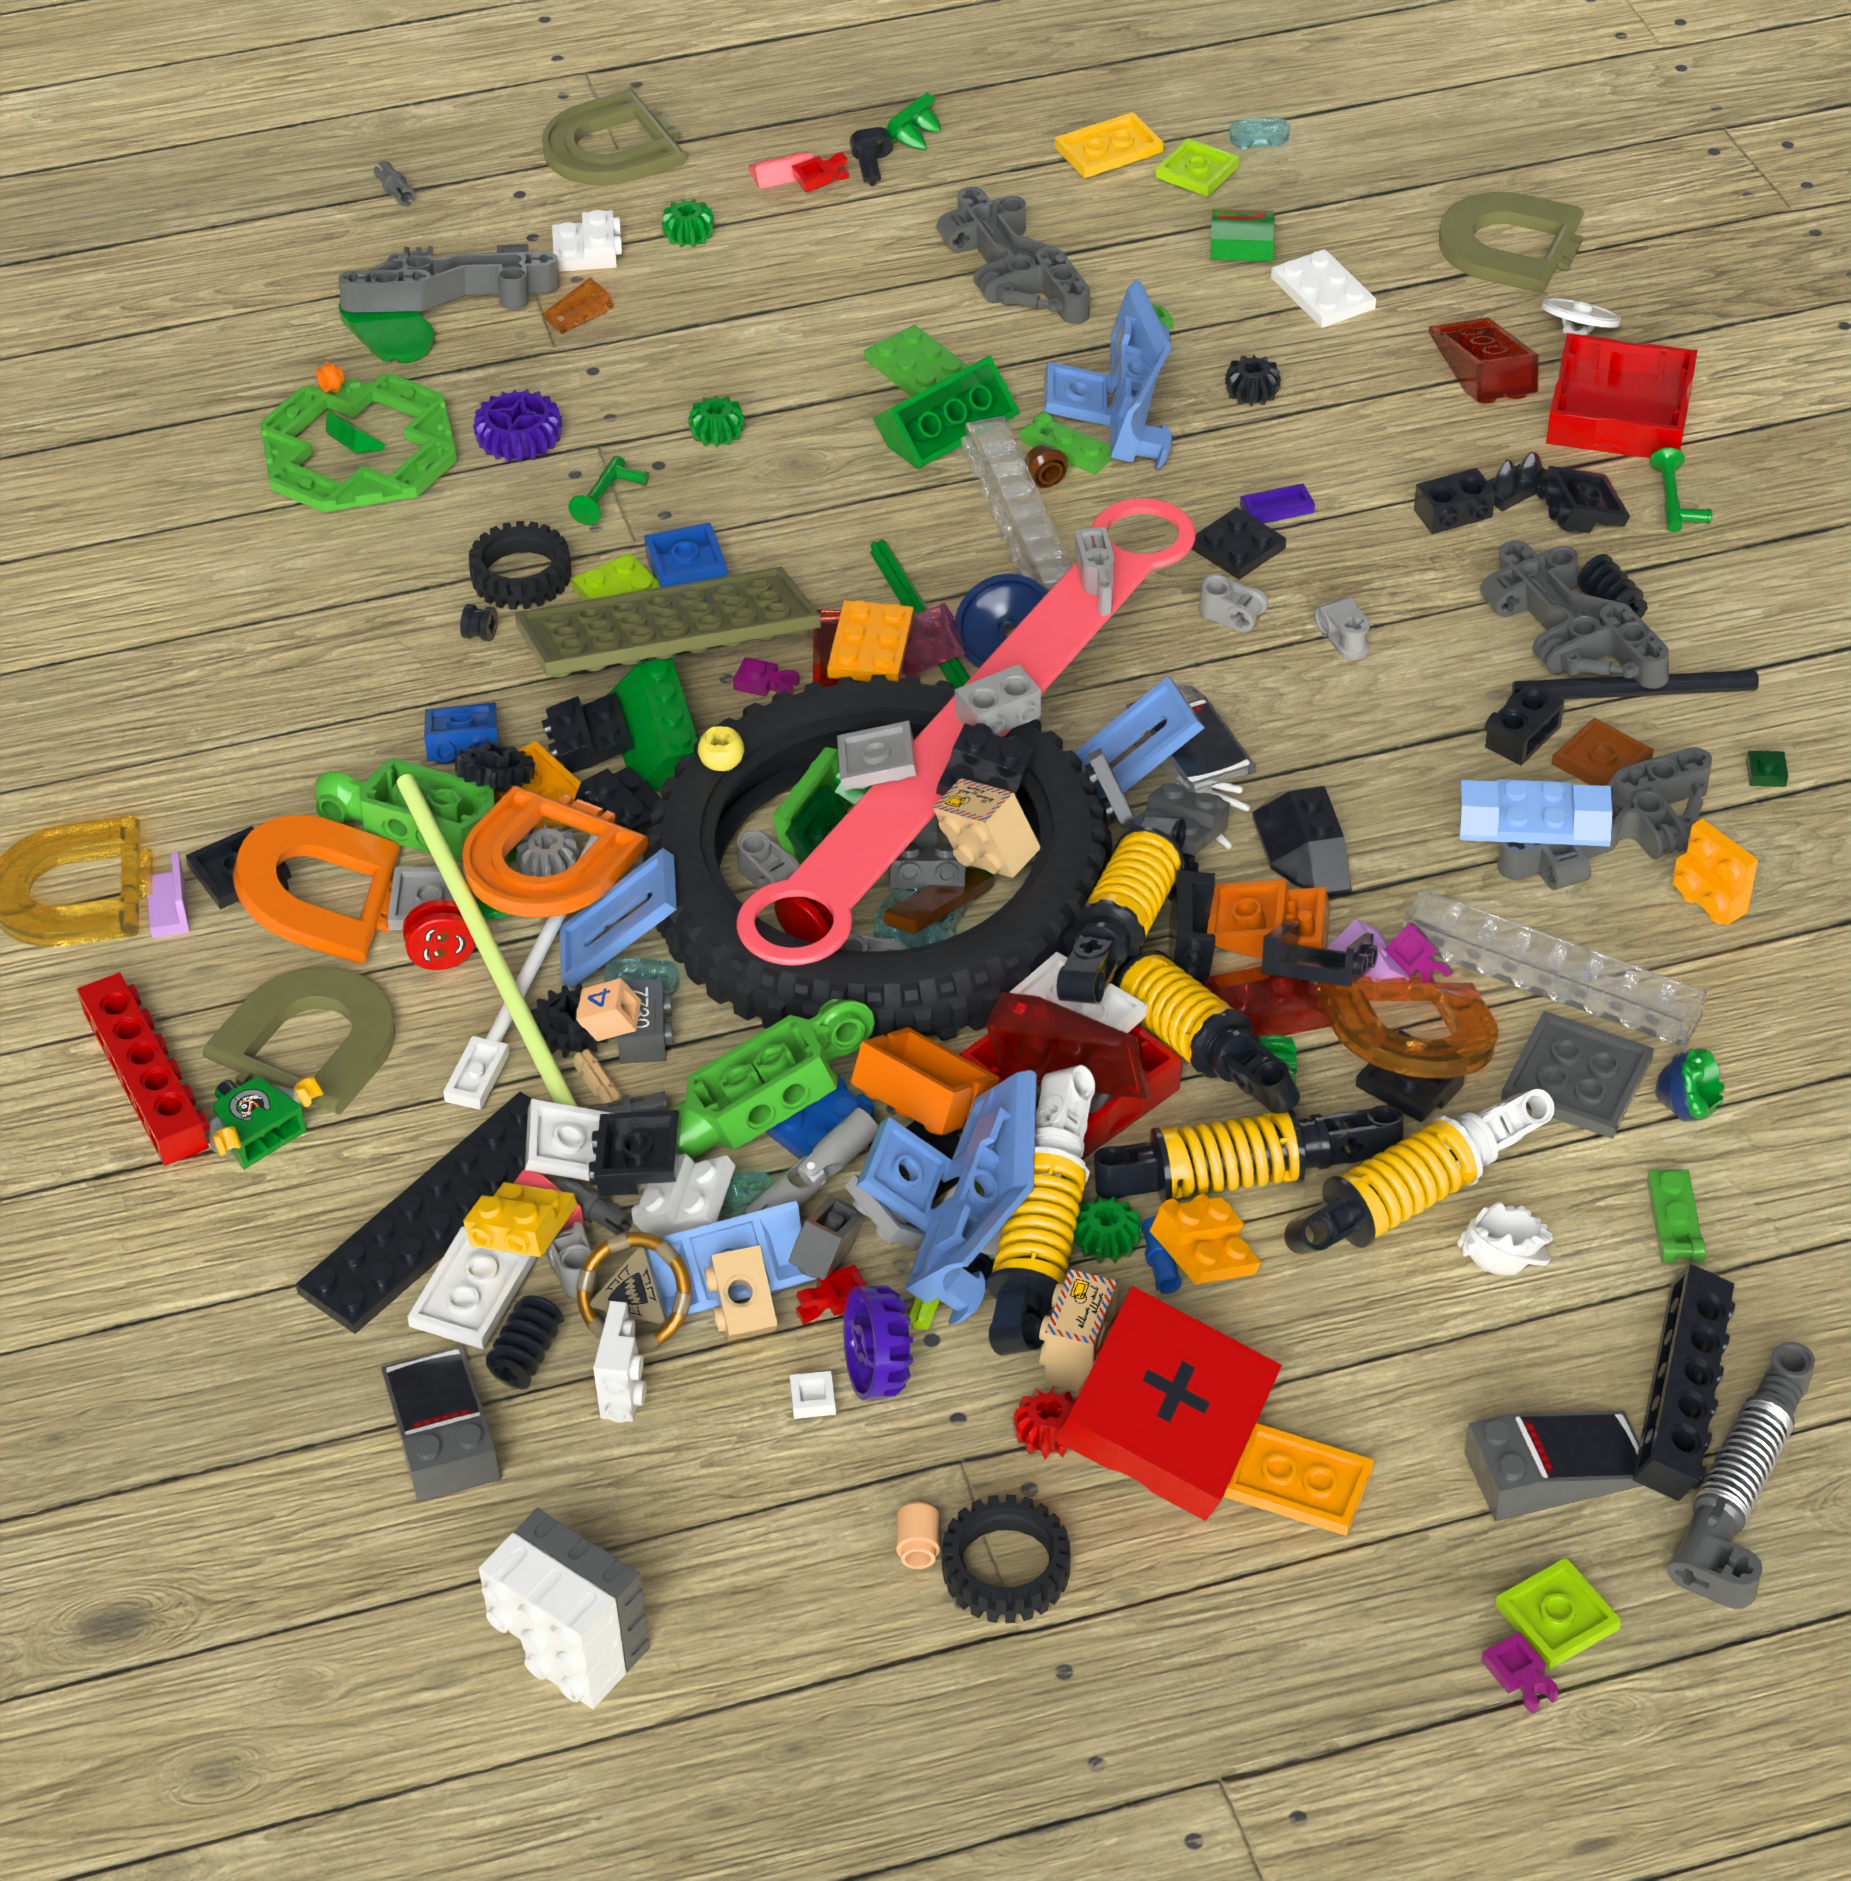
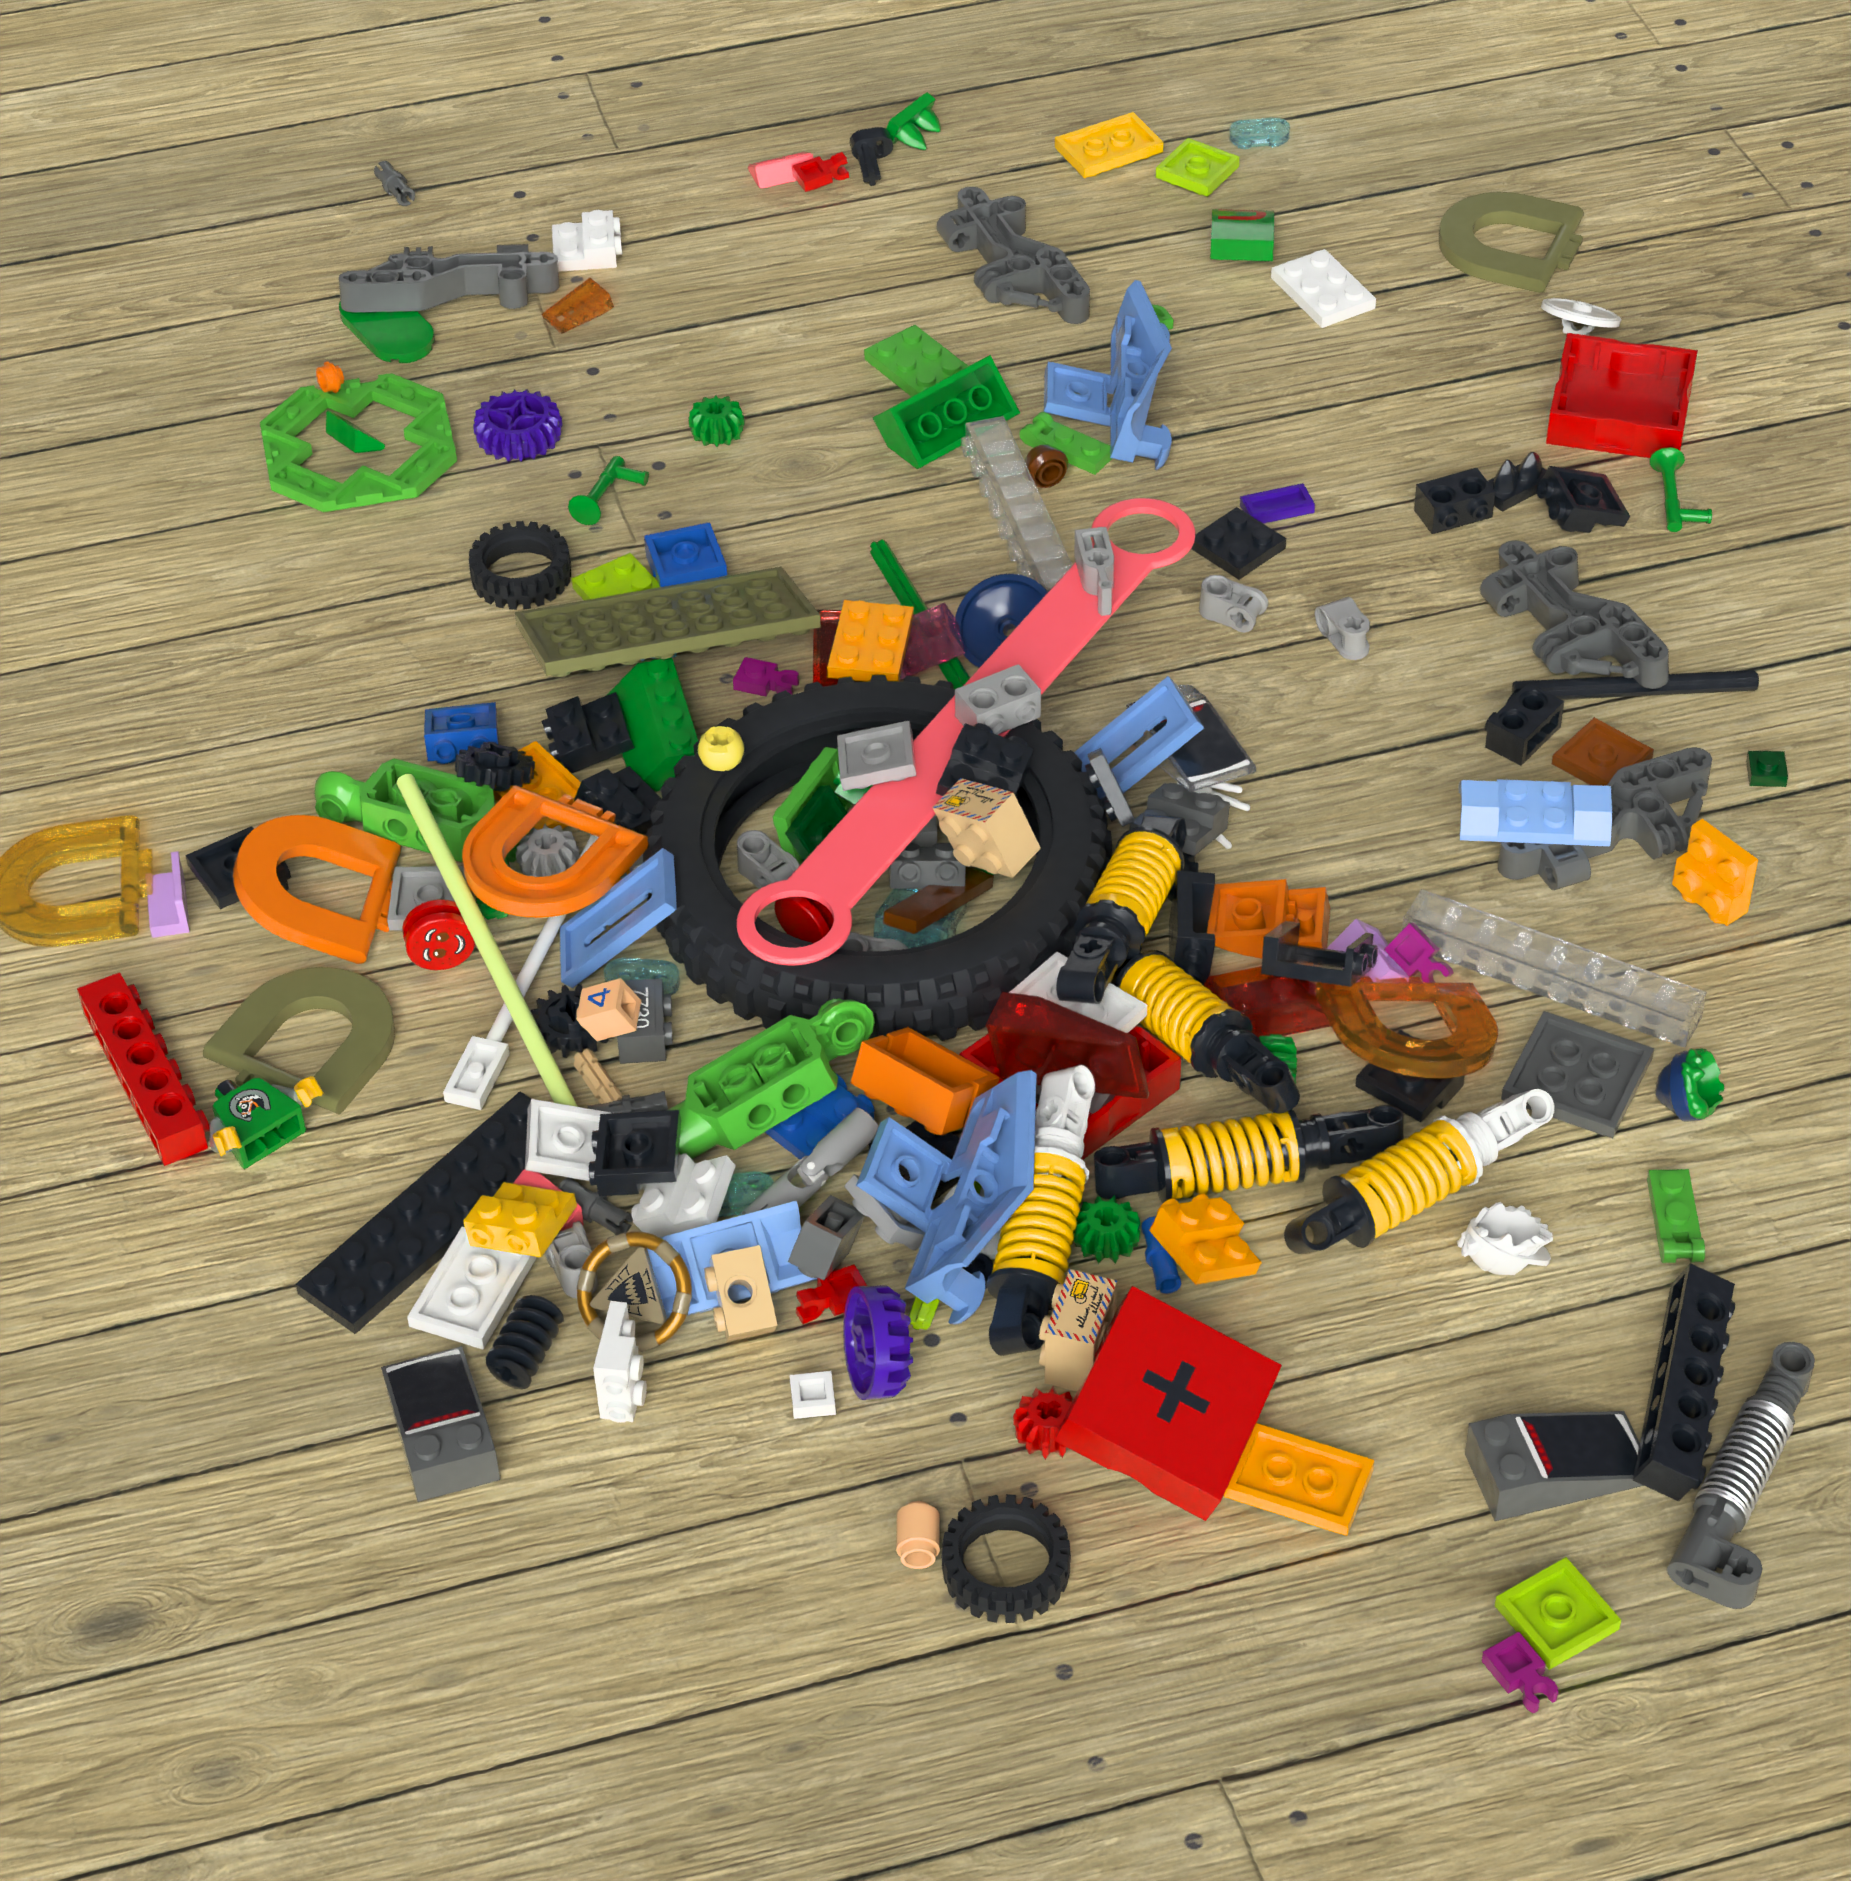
black wheel [460,604,498,642] -> none
white piece [479,1507,650,1709] -> none
olive piece [542,89,687,185] -> none
green gear [662,199,714,247] -> none
black gear [1225,354,1281,407] -> none
black wedge [1252,786,1352,897] -> none
clear red slope [1429,317,1538,404] -> none
black piece [1578,554,1648,618] -> none

